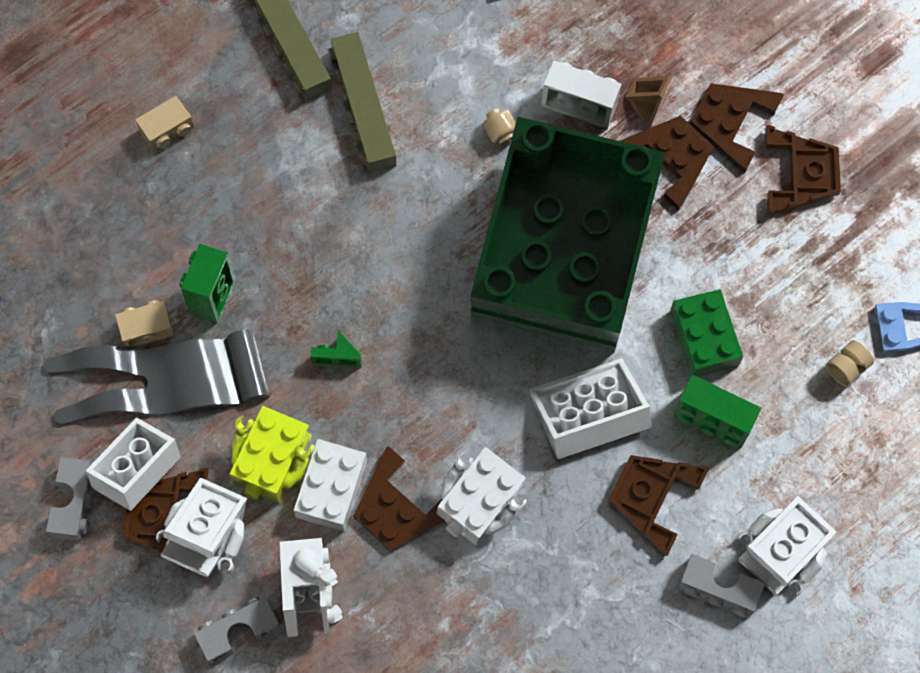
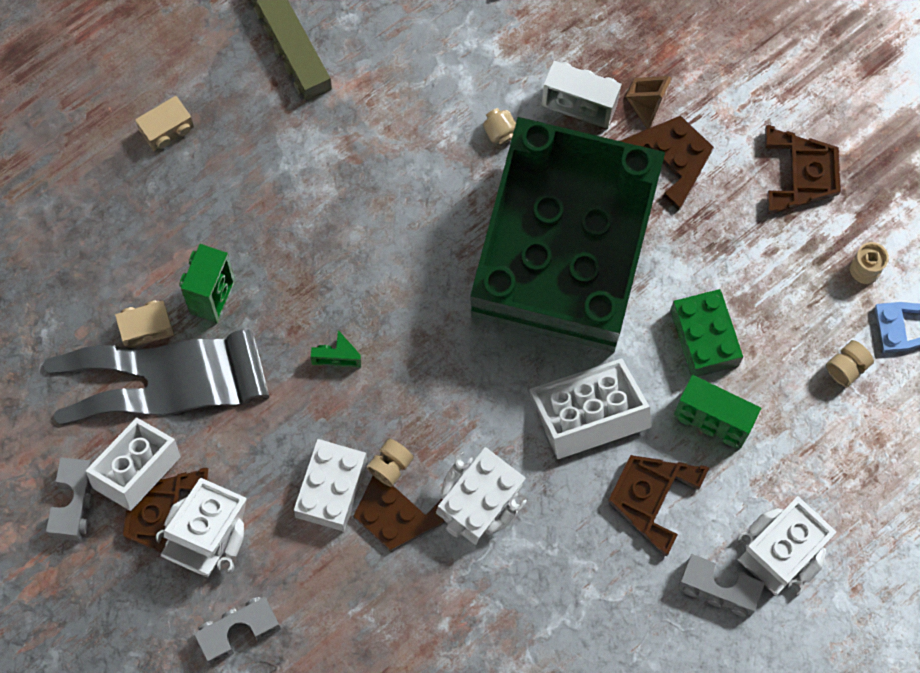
neon yellow torso [230,406,315,504] -> none
white torso [280,538,343,637] -> none
olive brick [328,32,397,173] -> none
reddish brown wing [690,83,784,173] -> none
none -> tan wheel [366,438,414,487]
none -> tan wheel [850,242,889,284]

